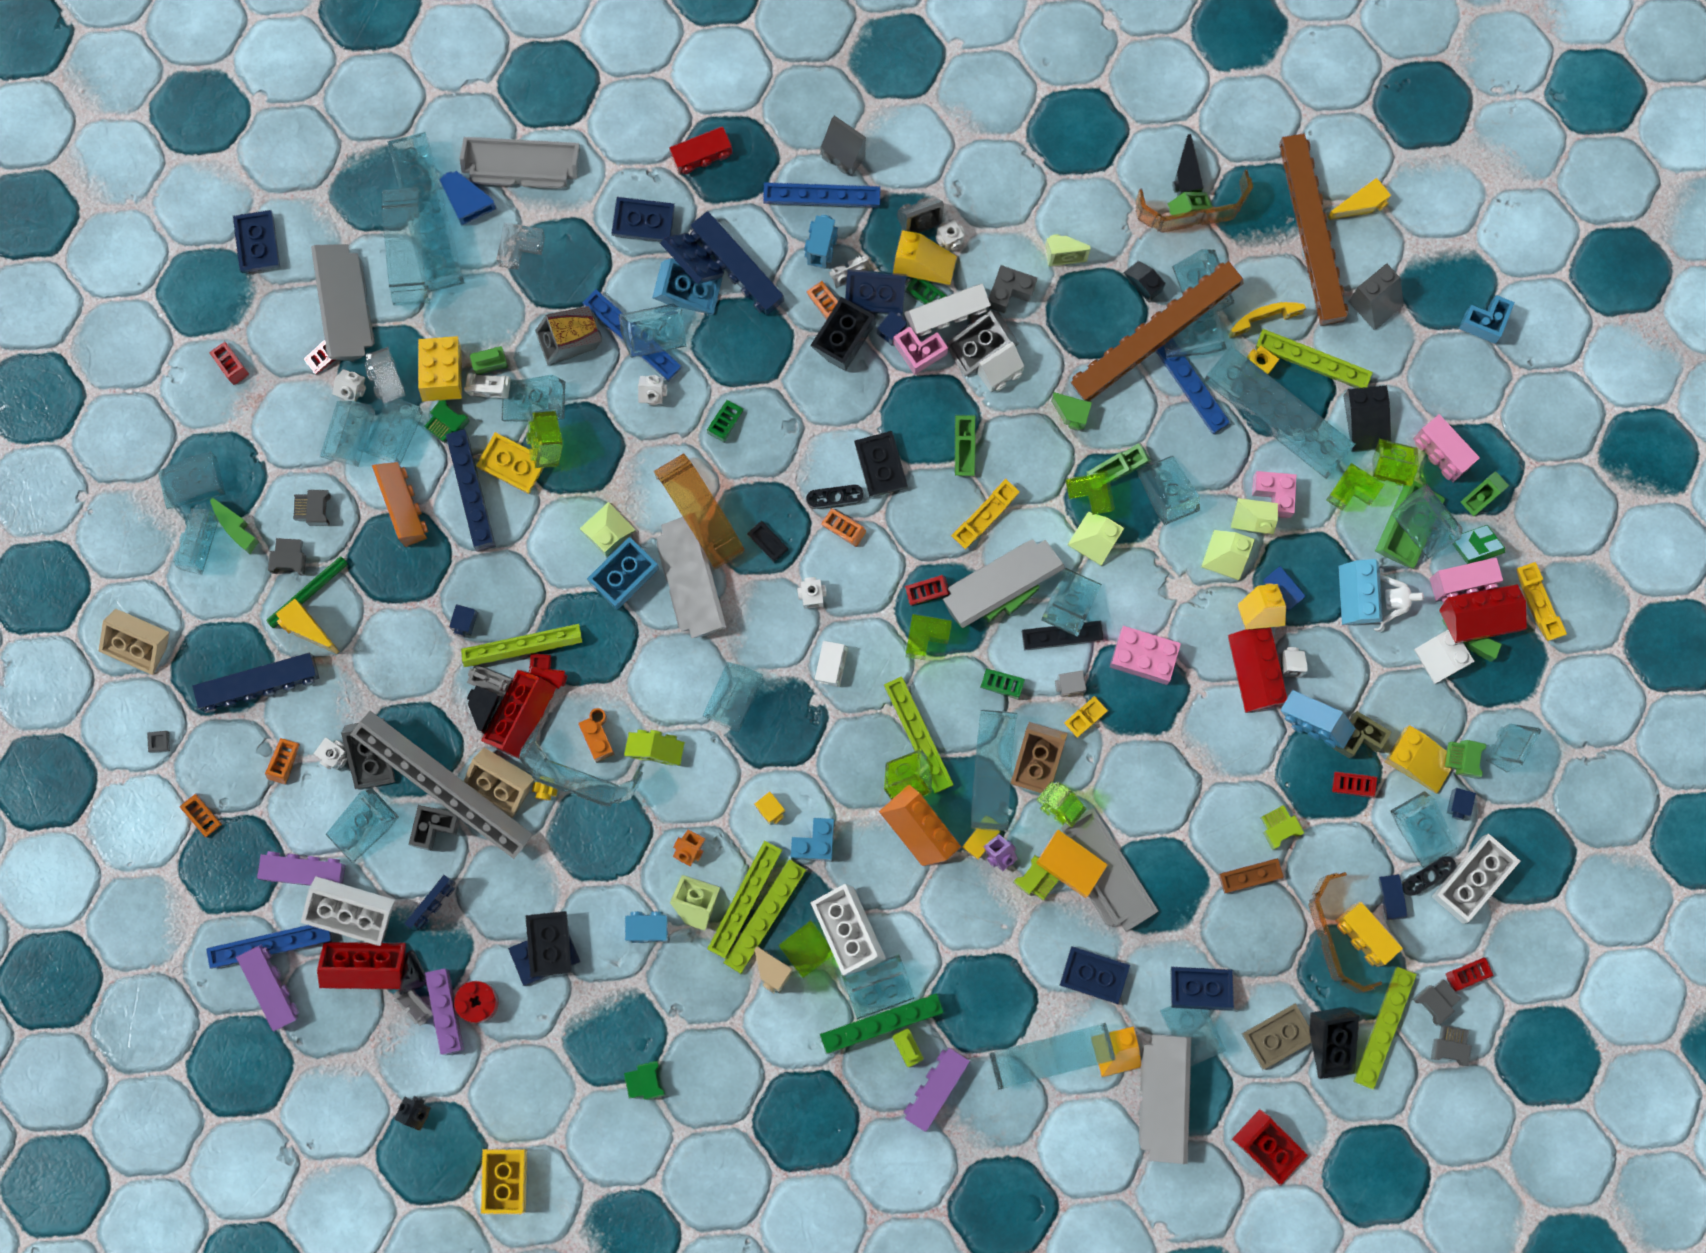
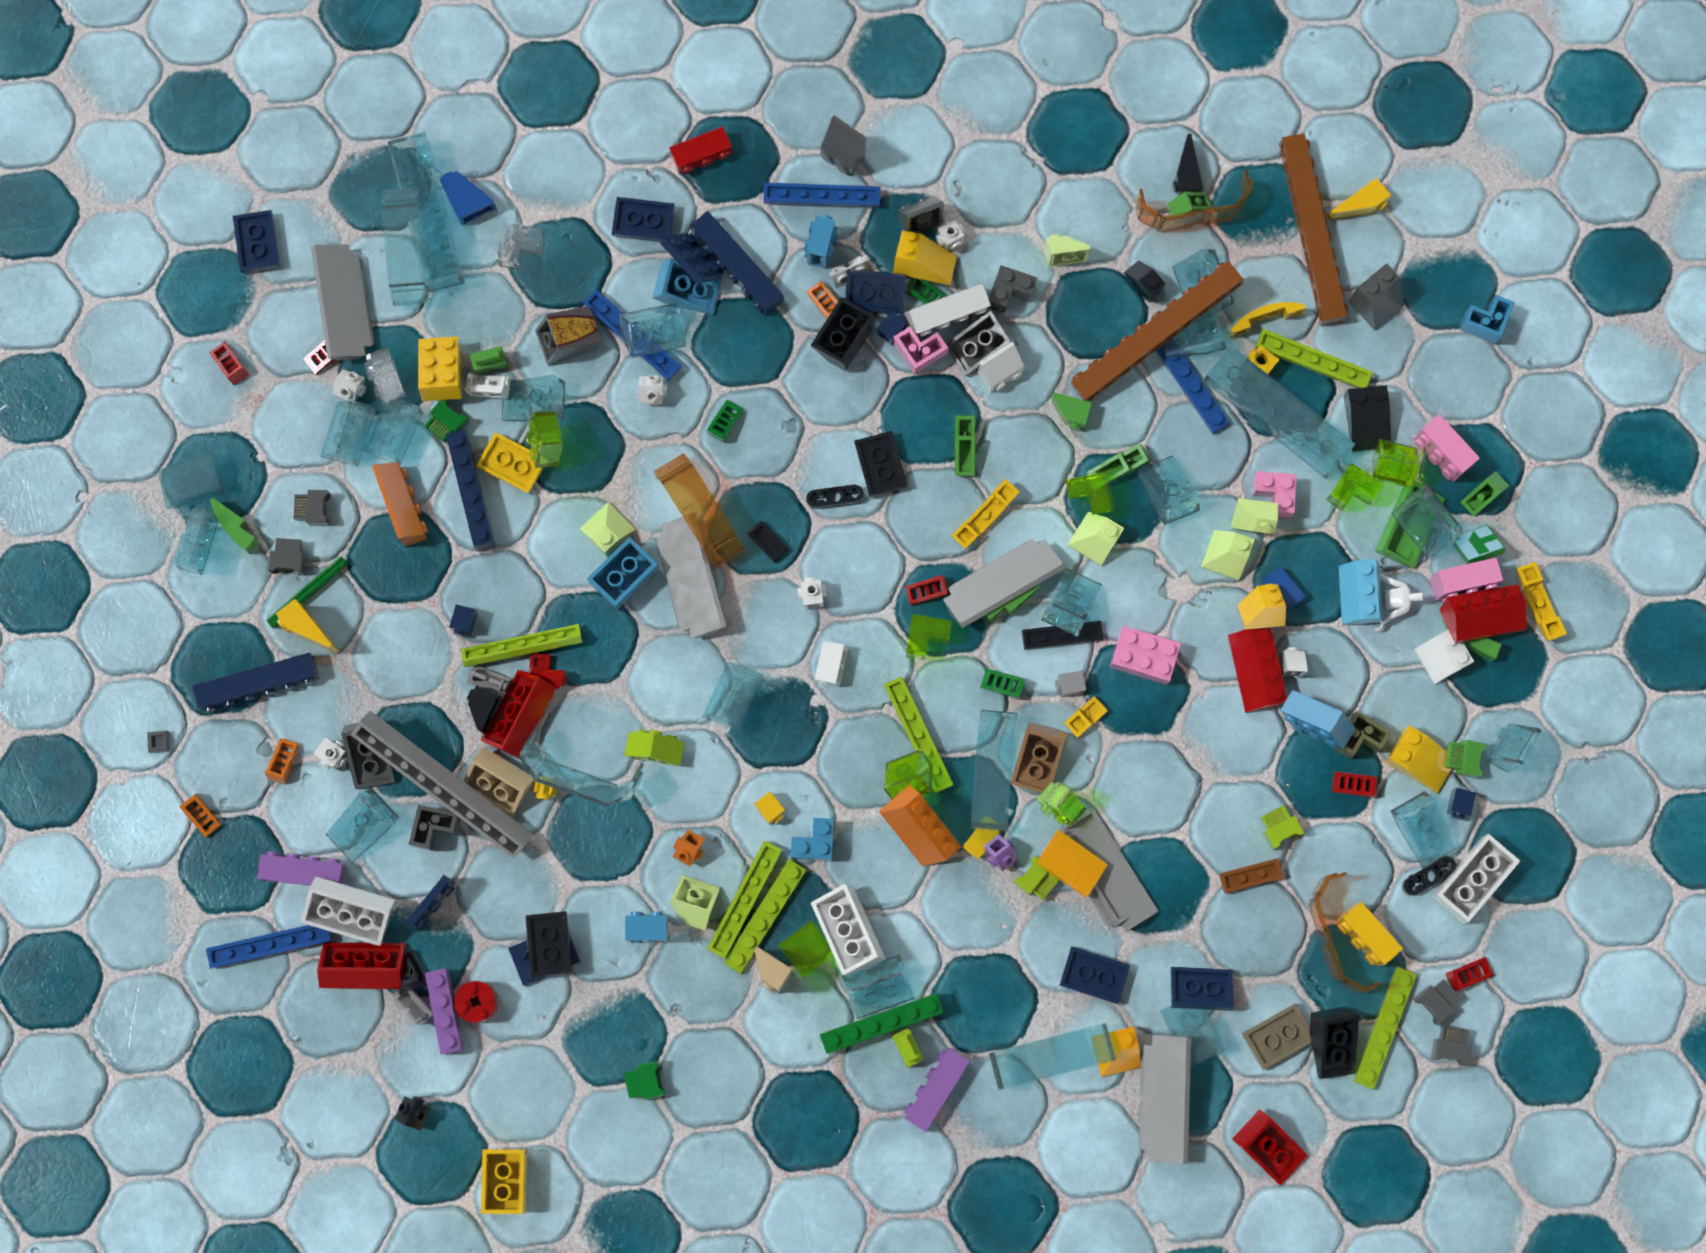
tan slope [98,608,169,675] -> none
medium lavender brick [236,944,299,1031] -> none
light grey slope [460,137,580,189] -> none
orange hinge [578,708,615,763] -> none
orange slope [821,508,866,547] -> none
dark blue slope [1378,874,1407,920] -> none

